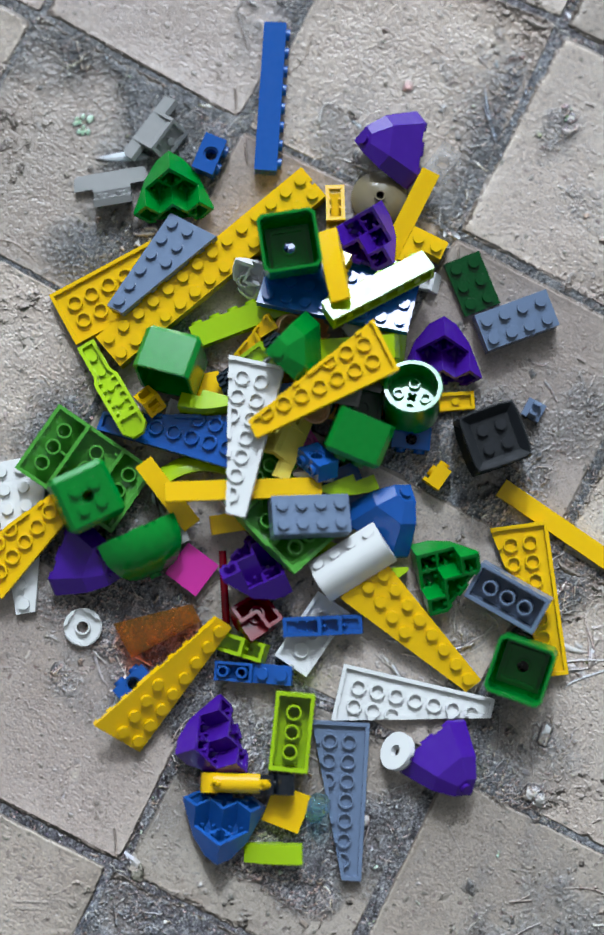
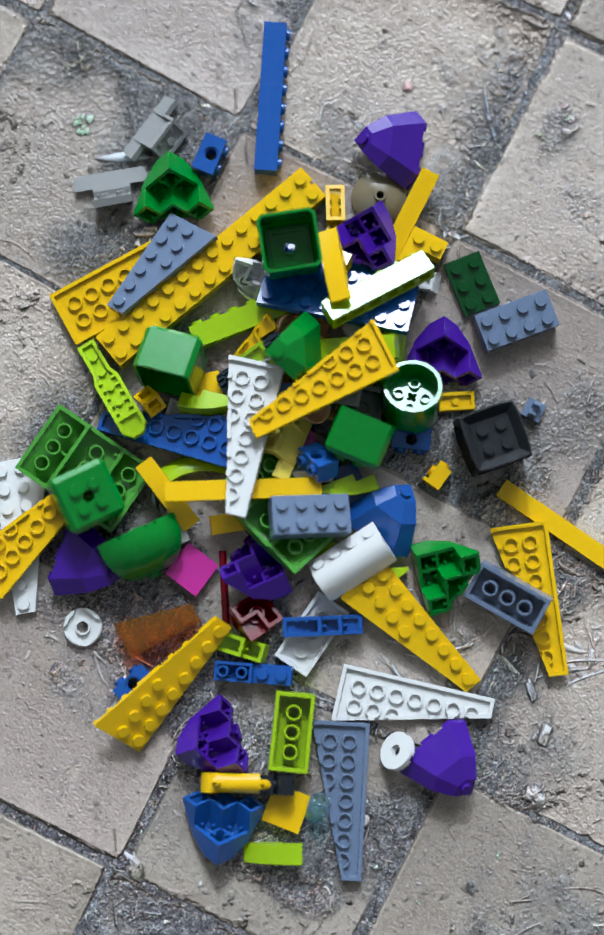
green plate [484,631,559,708] -> none

